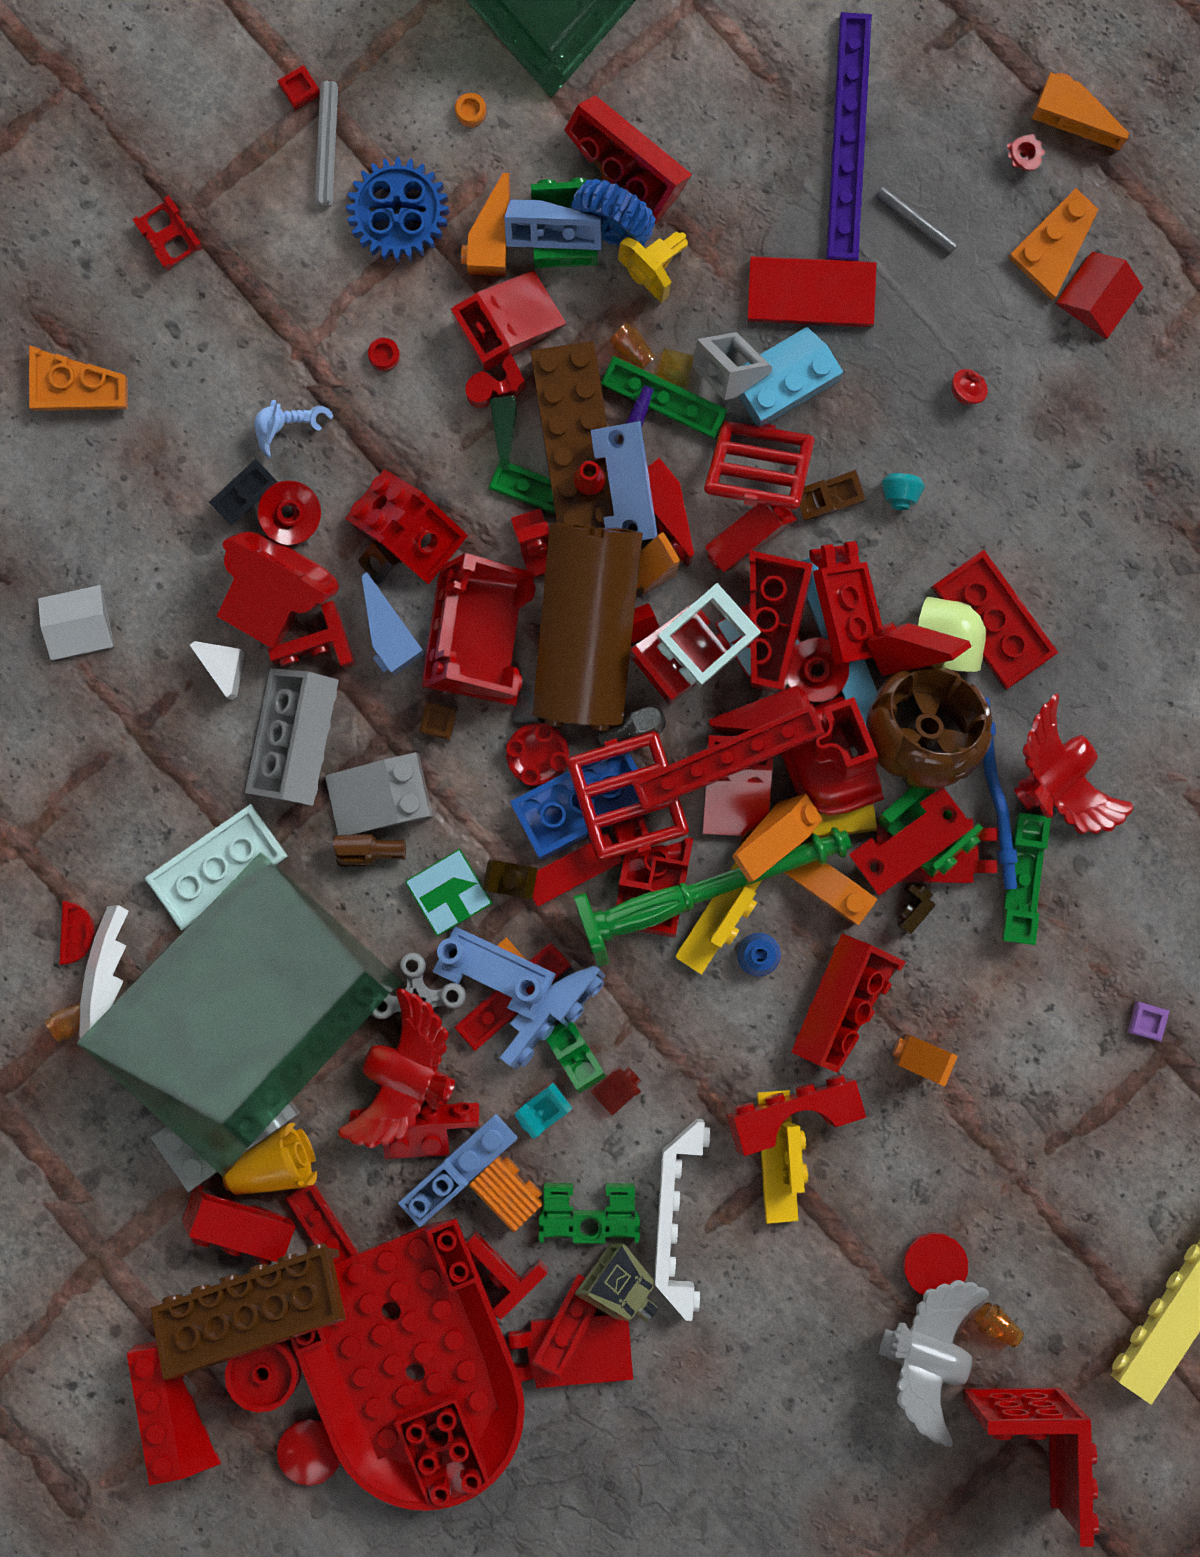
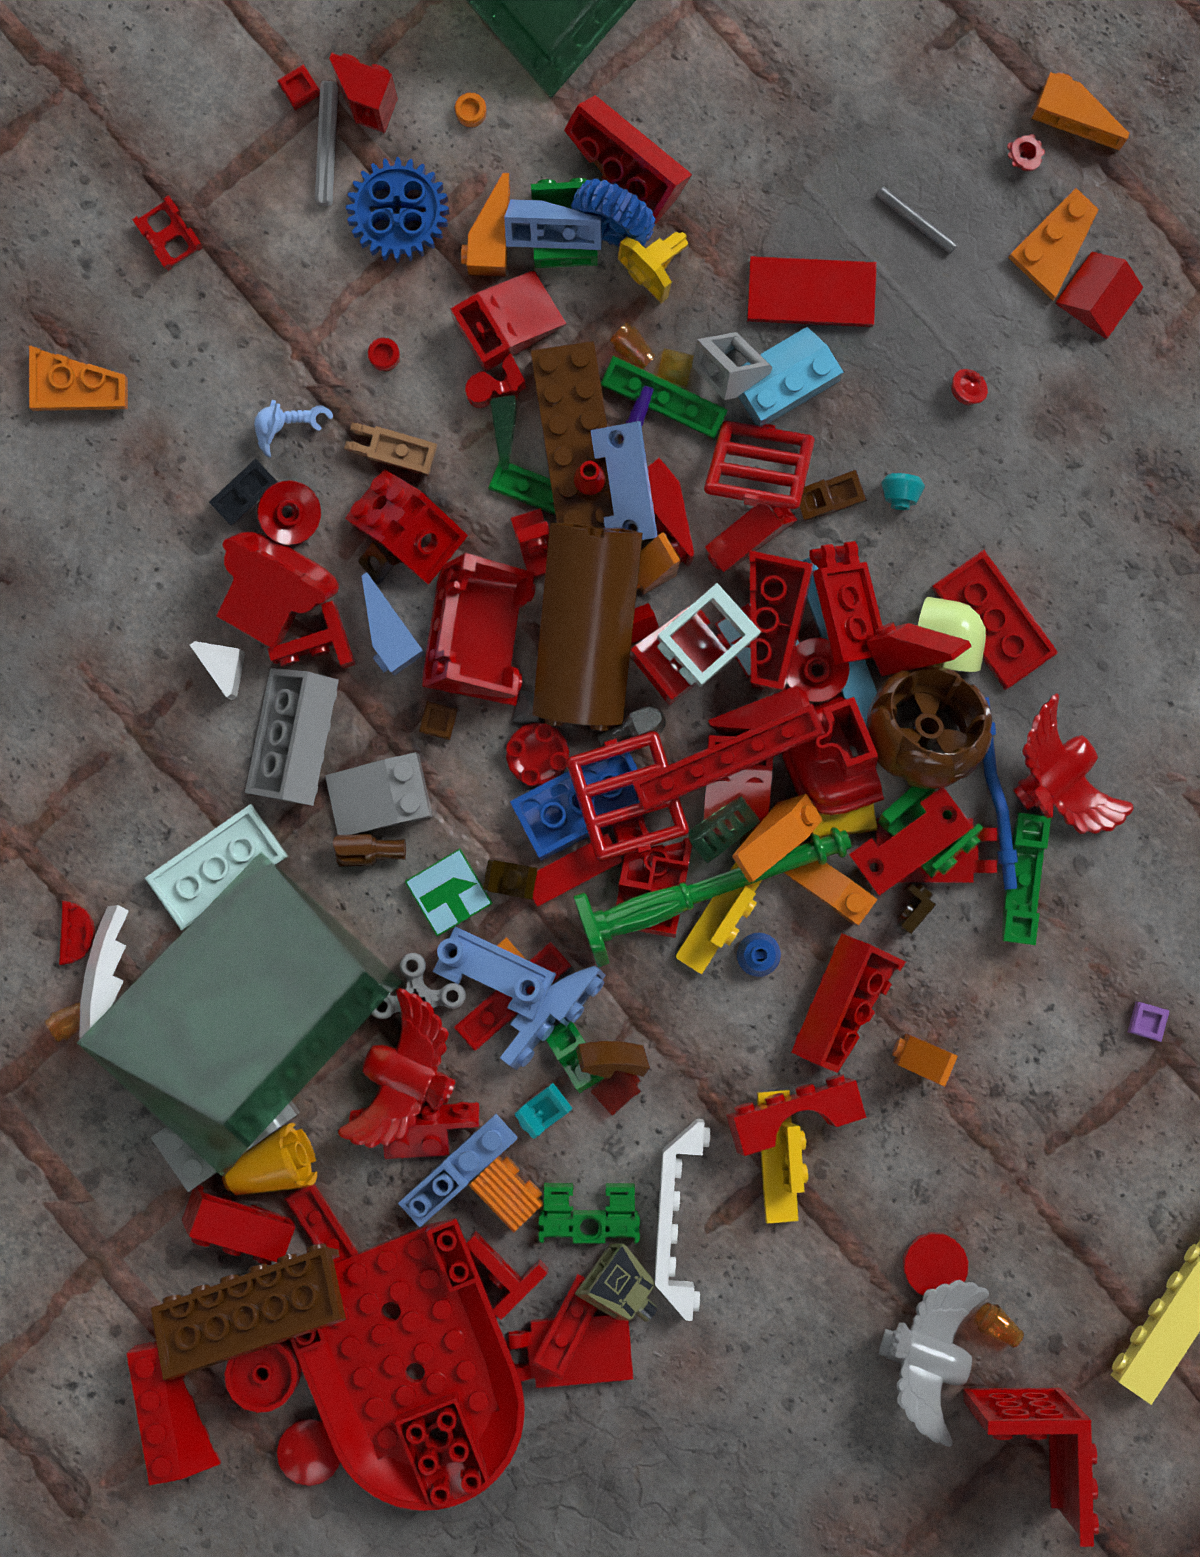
light grey slope [38,585,115,661] -> none
dark purple tile [826,12,872,261] -> none
none -> red slope [329,53,398,133]
none -> medium nougat hinge [344,423,438,477]
none -> reddish brown slope [576,1041,650,1079]
none -> clear green slope [689,796,760,863]

